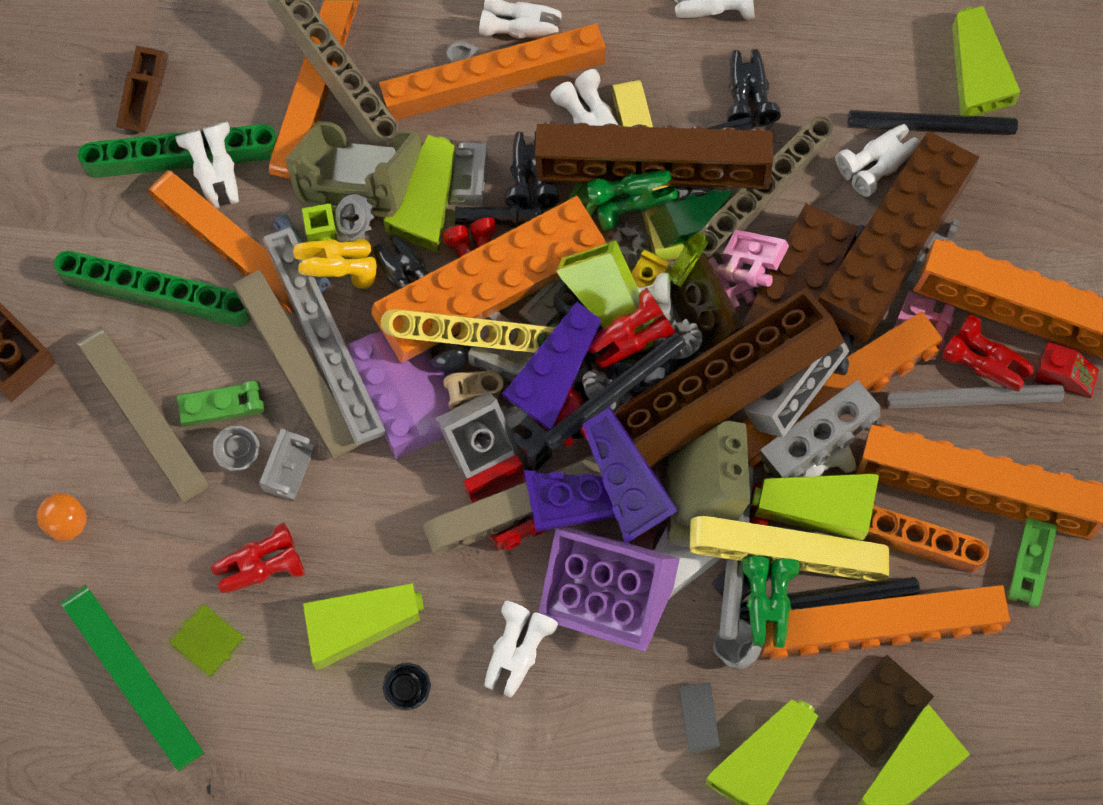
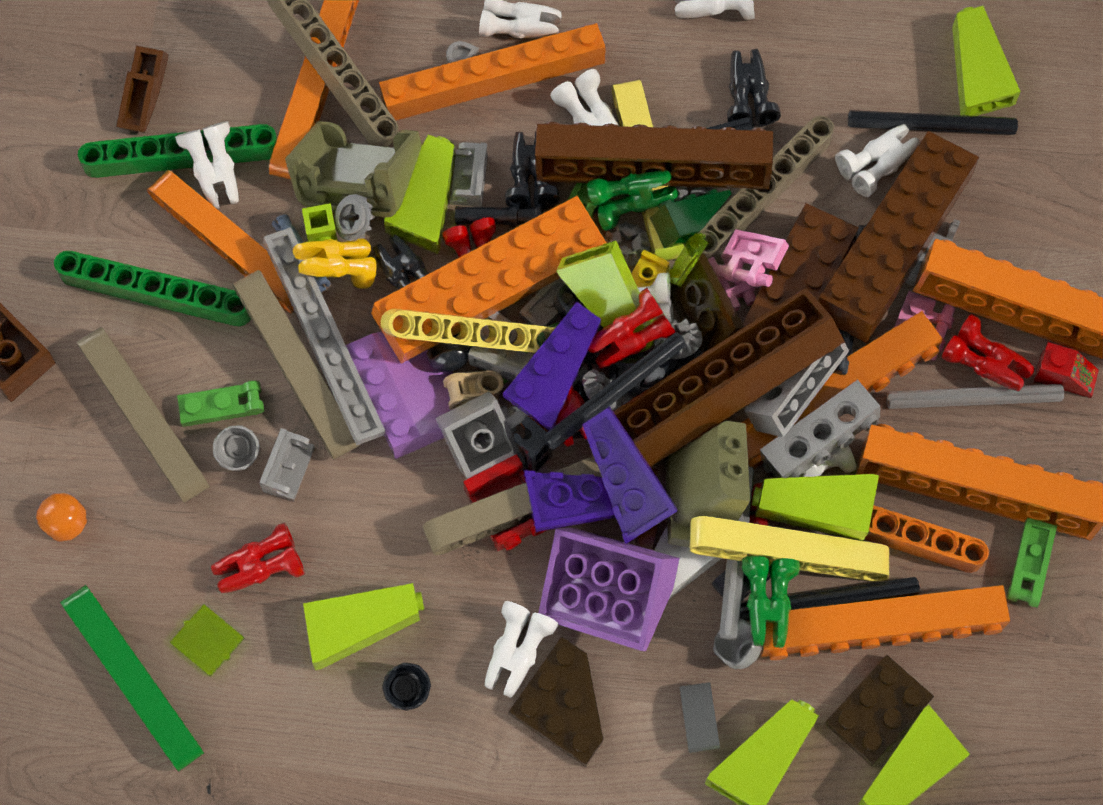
none -> dark brown plate [508,636,604,767]

